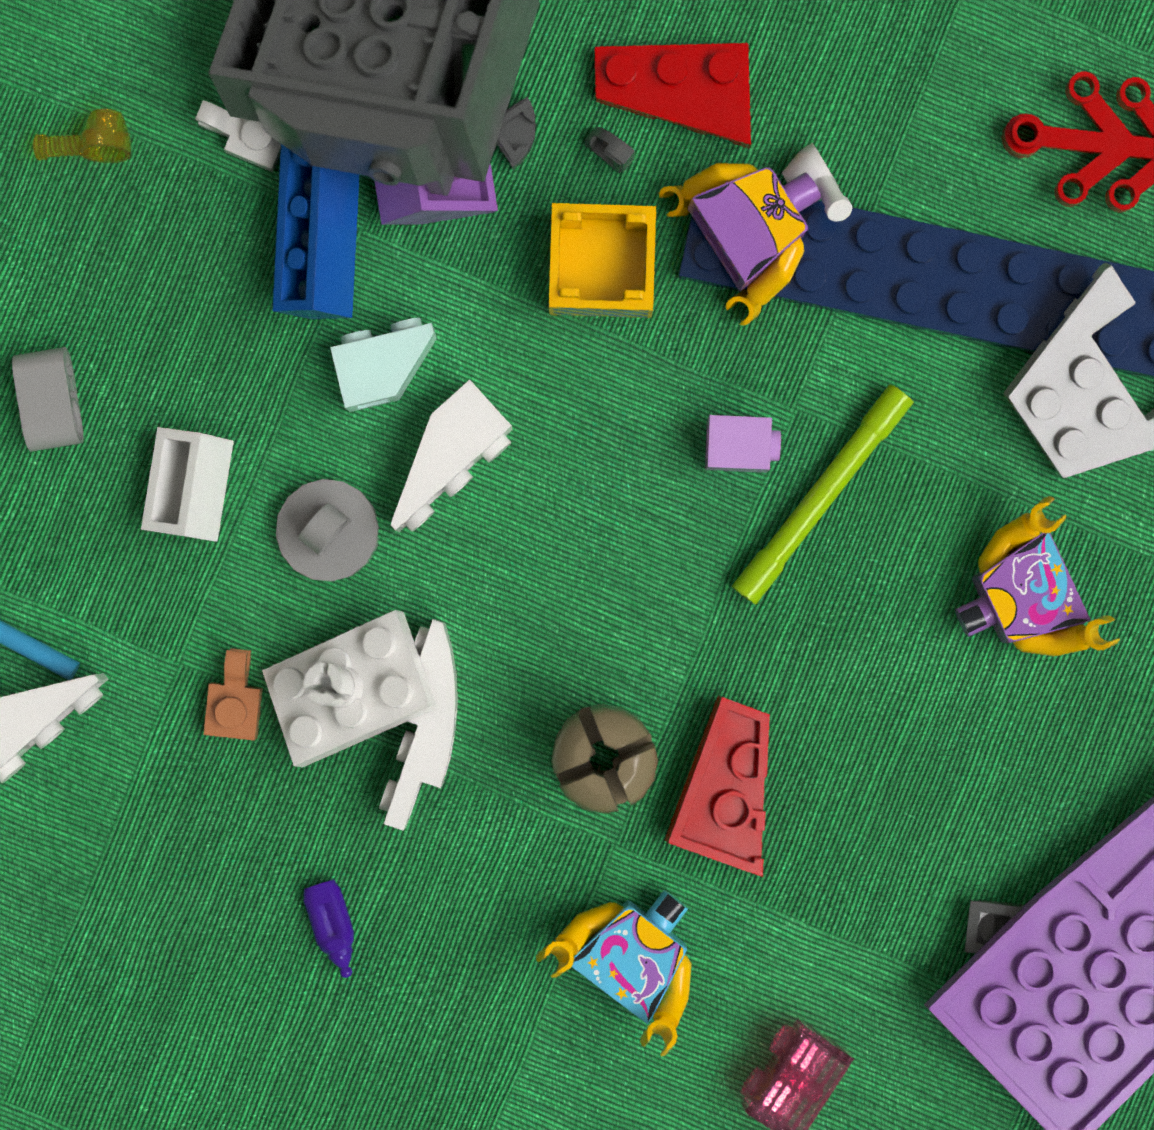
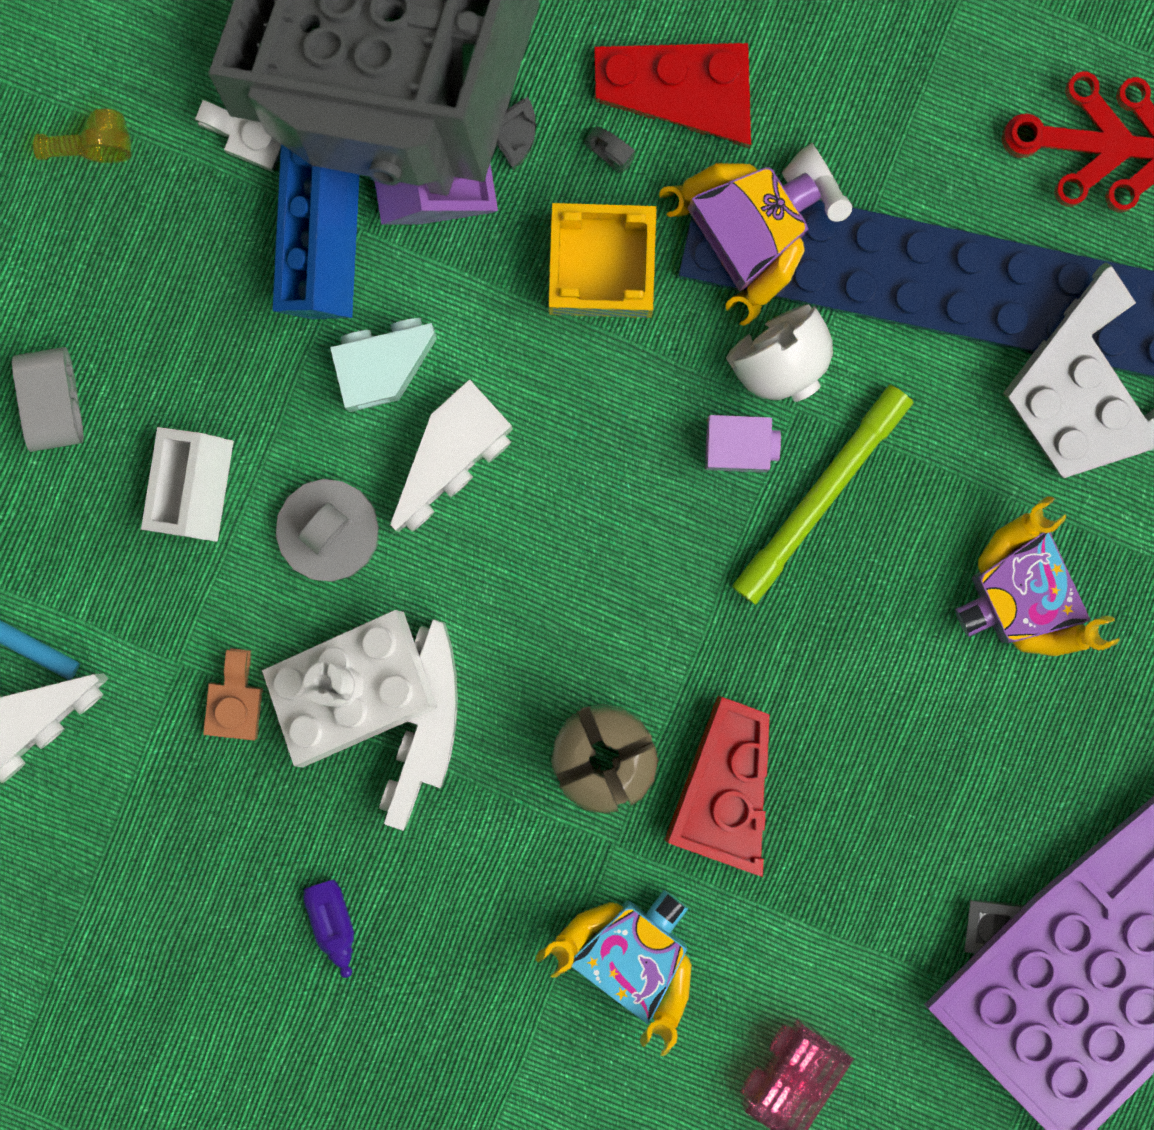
none -> white cylinder [726,305,833,402]

